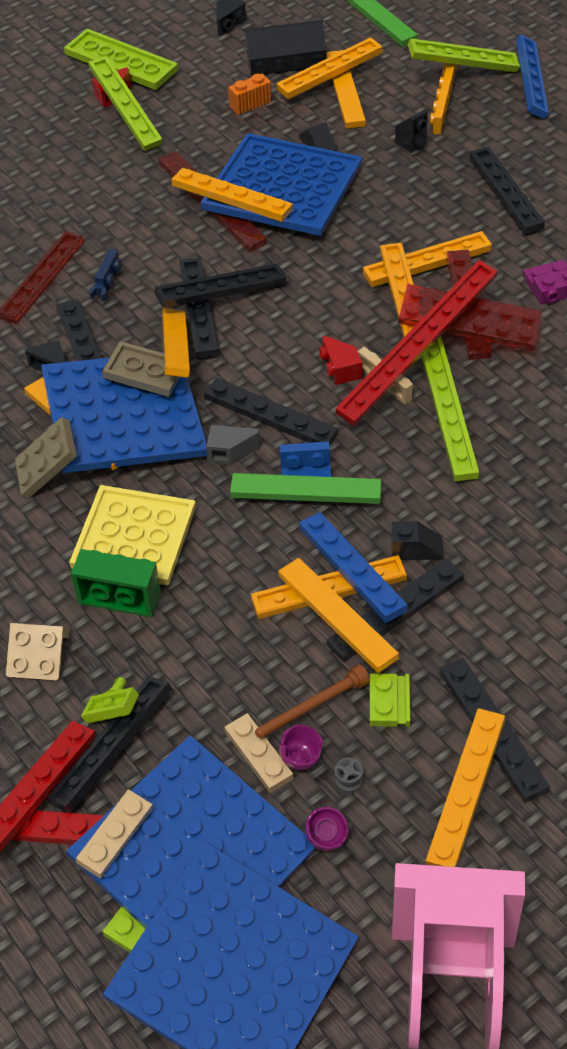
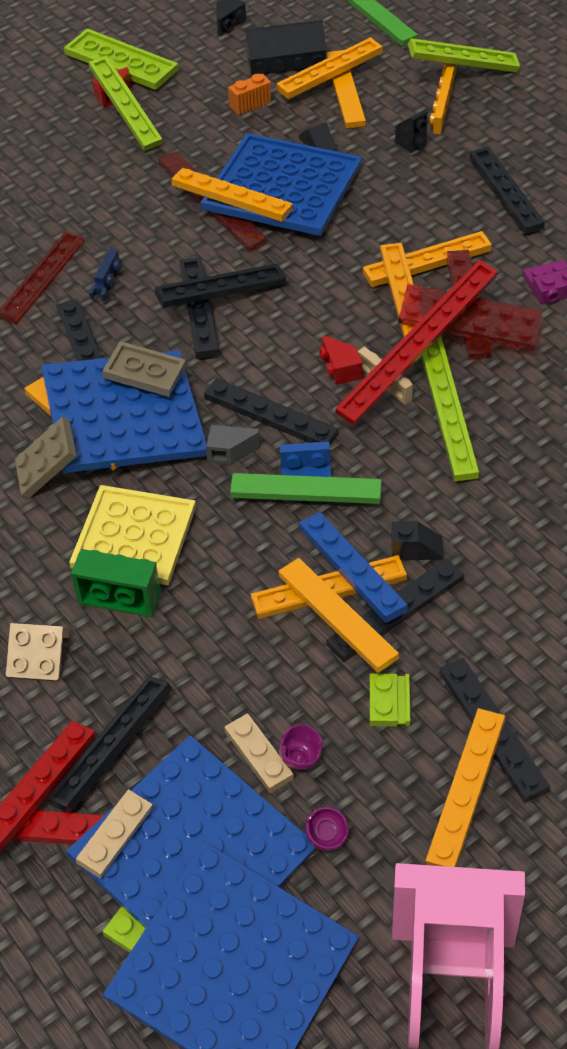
black slope [25,340,65,372] -> none
lime plate [81,677,139,723] -> none
light orange tile [162,308,190,378] -> none
dark orange piece [255,664,370,738] -> none
dark grey wheel [335,757,363,794] -> none
blue plate [516,34,549,119] -> none

